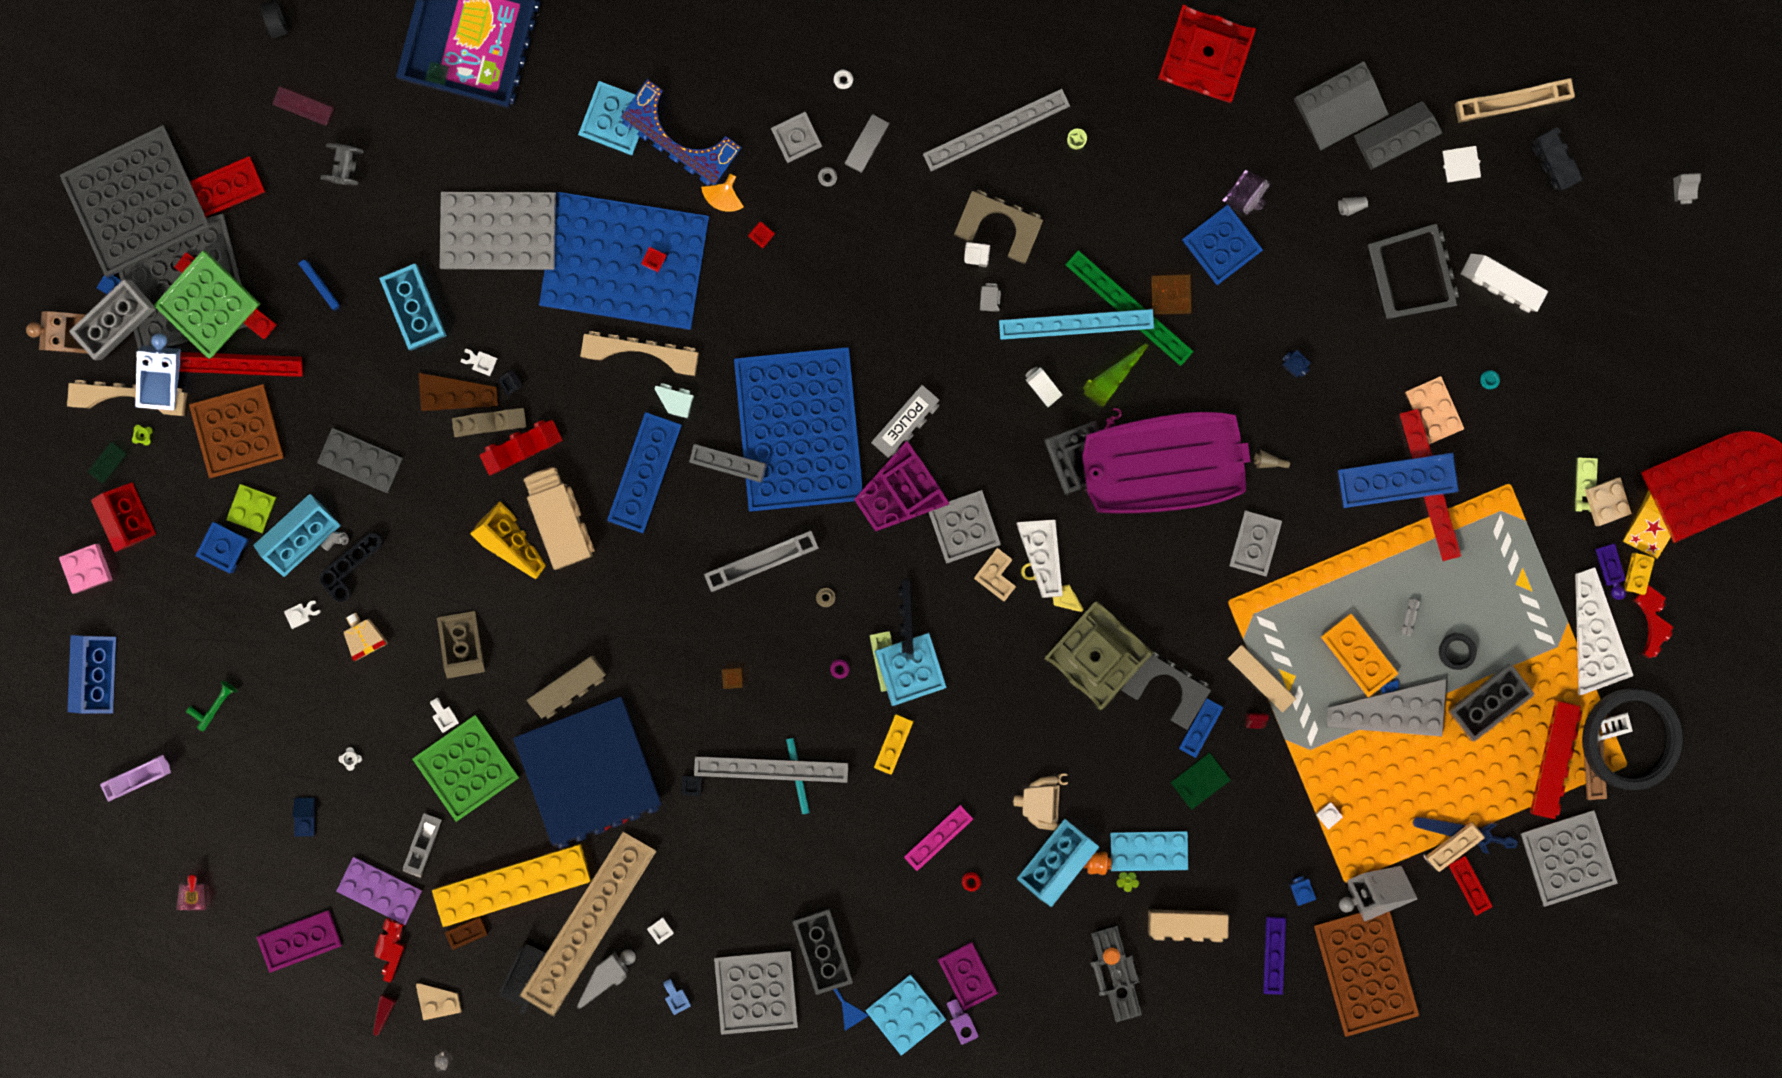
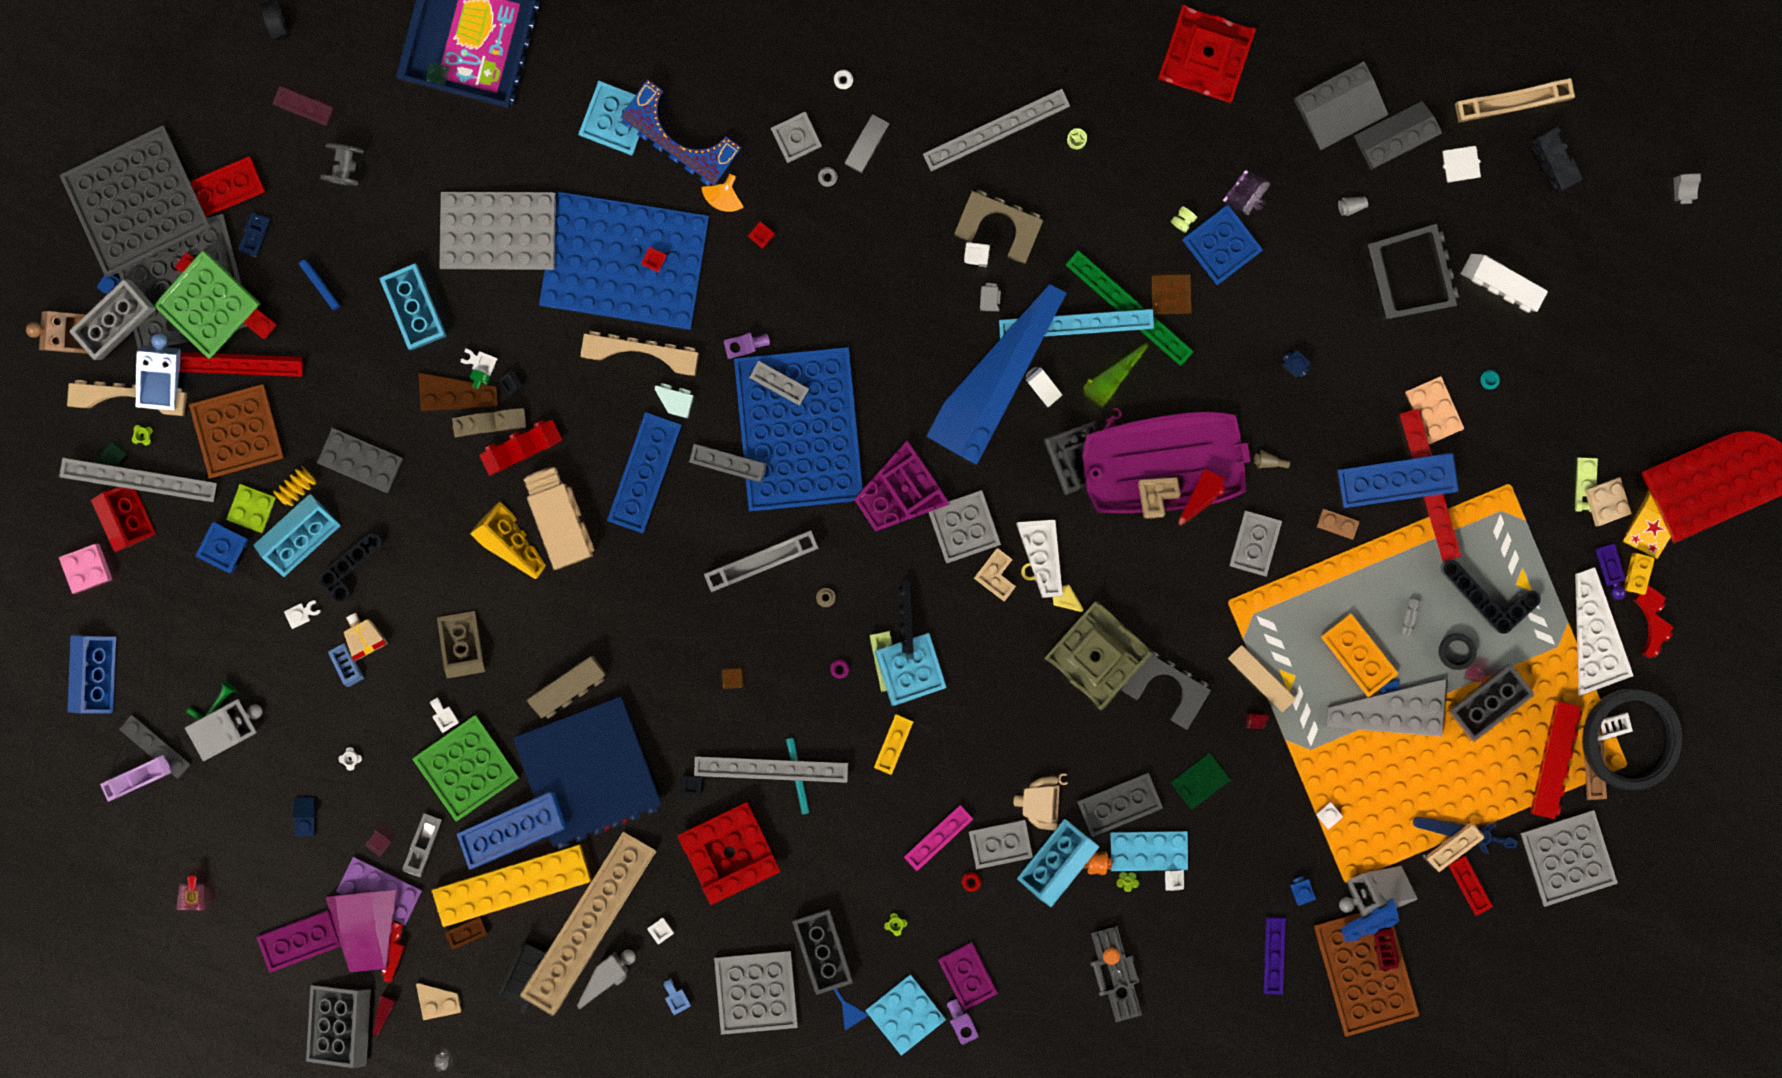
light grey arm [321,532,349,551] -> none
light grey brick [871,385,939,458] -> none
tan brick [1148,909,1228,942] -> none
blue plate [1179,698,1223,758] -> none
none -> light grey plate [59,458,217,503]
none -> dark grey plate [119,715,191,779]
none -> light grey slope [185,699,262,761]
none -> dark blue slope [238,213,270,258]
none -> yellow piece [273,466,316,506]
none -> dark grey slope [306,985,371,1068]
none -> magenta wedge [325,890,398,972]
none -> medium blue slope [328,643,364,687]
none -> clear pink plate [365,830,392,857]
none -> blue plate [457,792,567,870]
none -> green tile [469,370,490,389]
none -> red piece [677,802,781,905]
none -> medium lavender bracket [724,333,770,359]
none -> light grey plate [749,361,809,406]
none -> lime plate [884,913,907,936]
none -> blue wedge [927,284,1066,464]
none -> light grey plate [969,820,1033,869]
none -> dark grey plate [1077,773,1163,837]
none -> tan plate [1138,478,1180,518]
none -> white plate [1165,870,1184,891]
none -> yellowish green wheel [1171,206,1197,233]
none -> red slope [1179,469,1226,525]
none -> medium nougat plate [1316,509,1359,540]
none -> blue wing [1341,899,1399,943]
none -> dark red slope [1374,929,1399,971]
none -> black beam [1441,560,1541,634]
none -> clear pink plate [1463,667,1485,683]

